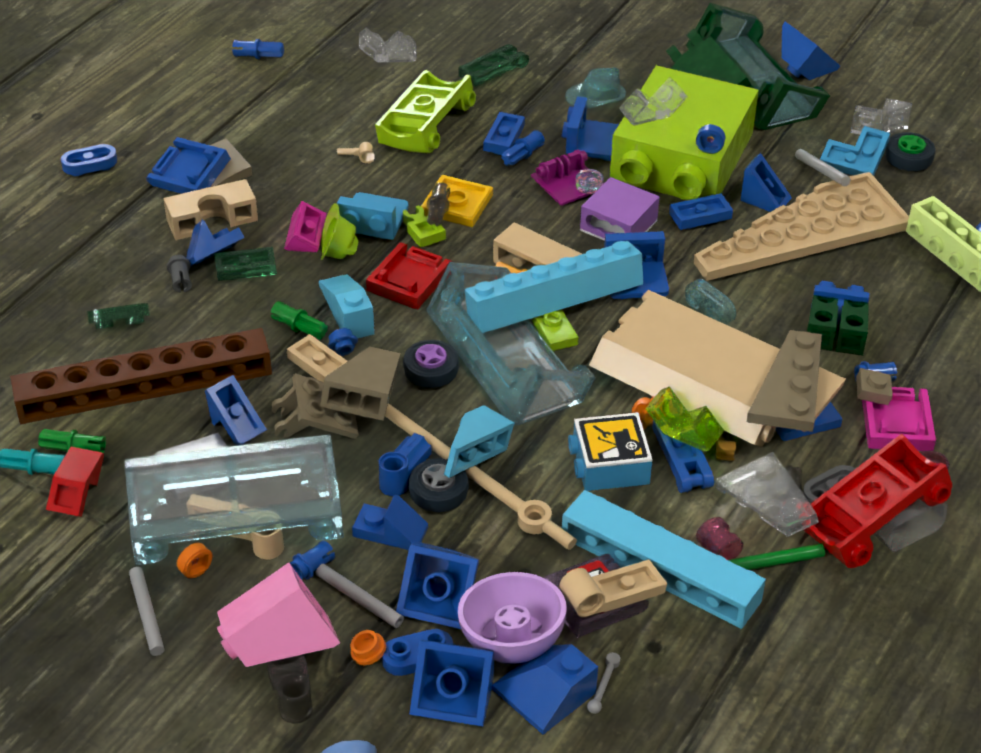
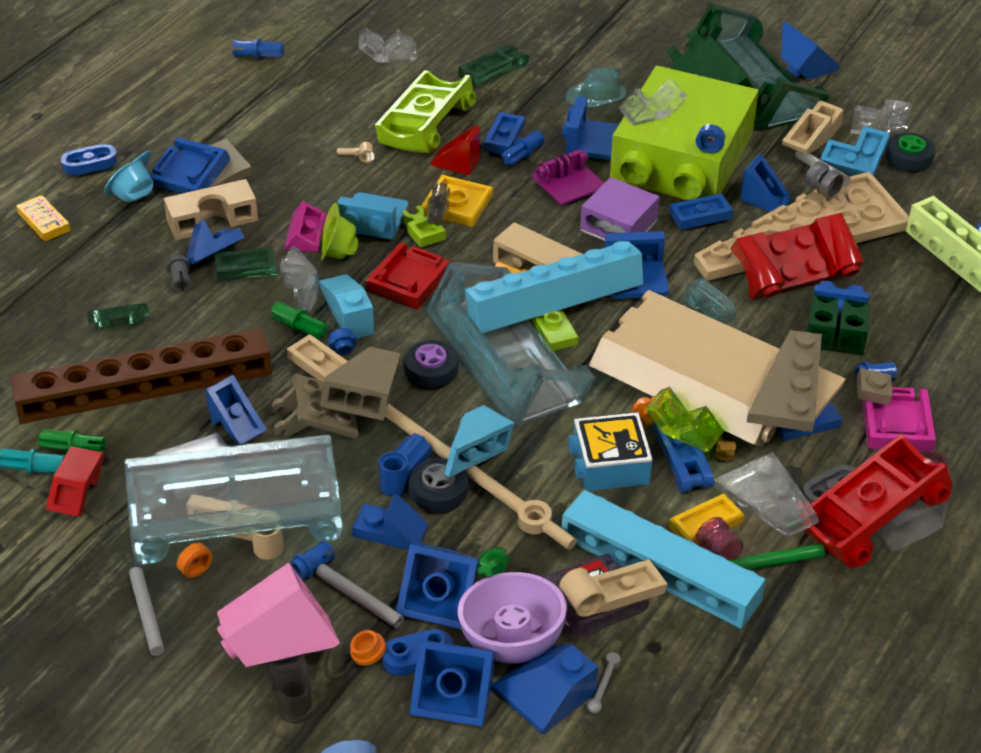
clear light blue tile [575,169,604,194] -> none
none -> yellow tile [16,195,71,242]
none -> medium azure piece [104,151,153,203]
none -> clear slope [280,247,319,312]
none -> red slope [431,125,480,175]
none -> green axle [476,547,510,578]
none -> yellow tile [669,493,744,545]
none -> red piece [730,212,864,300]
none -> tan slope [782,100,844,154]
none -> flat silver wheel [804,161,845,199]

